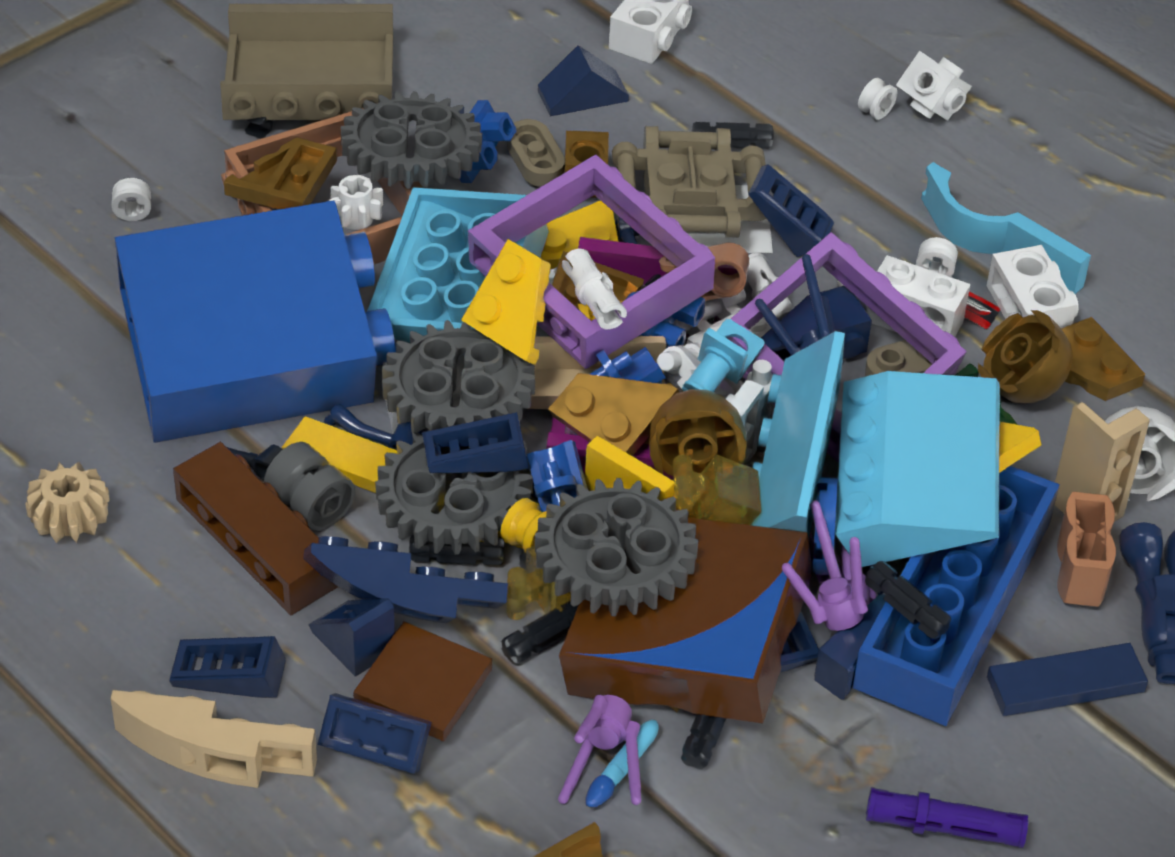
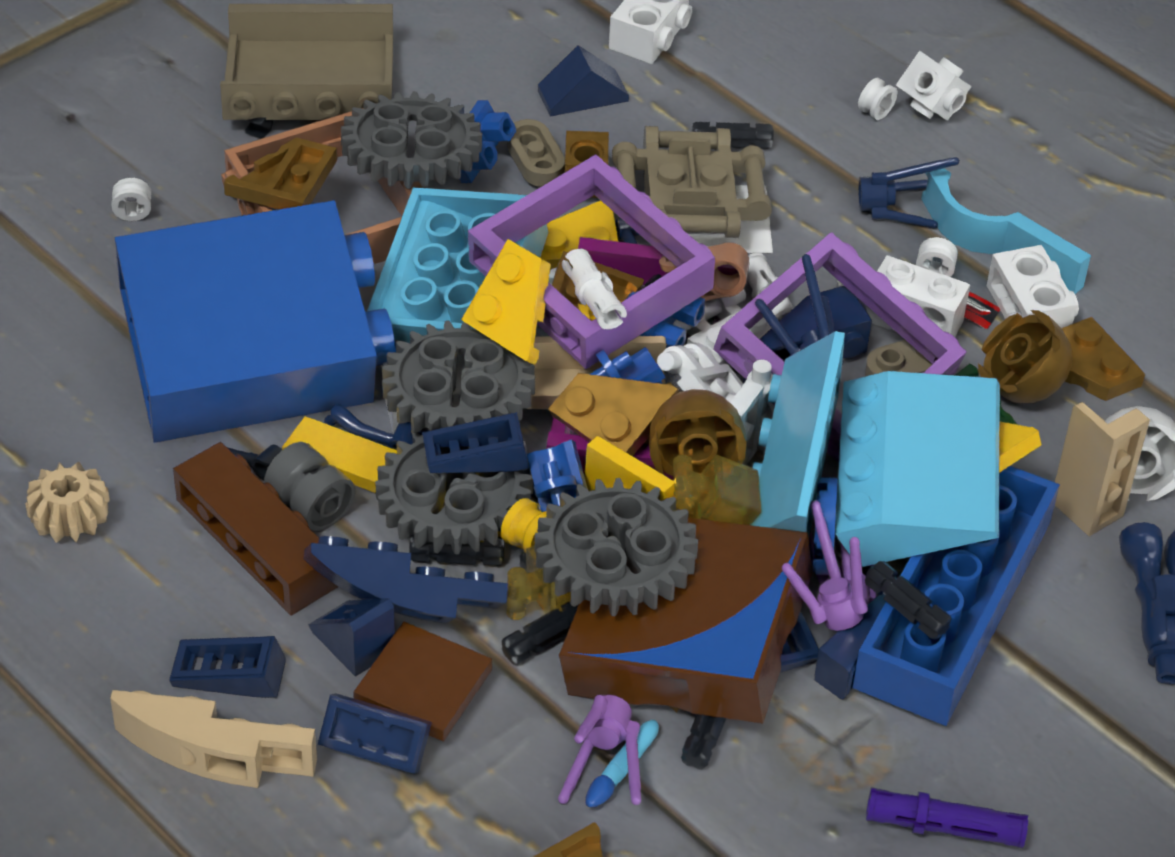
white gear [329,175,383,230] -> none
medium azure bracket [682,319,765,392] -> none
dark blue slope [748,164,834,257] -> none
dark blue tile [987,643,1148,716] -> none
nougat brick [1057,492,1116,607] -> none
none -> dark blue plant [858,157,960,229]

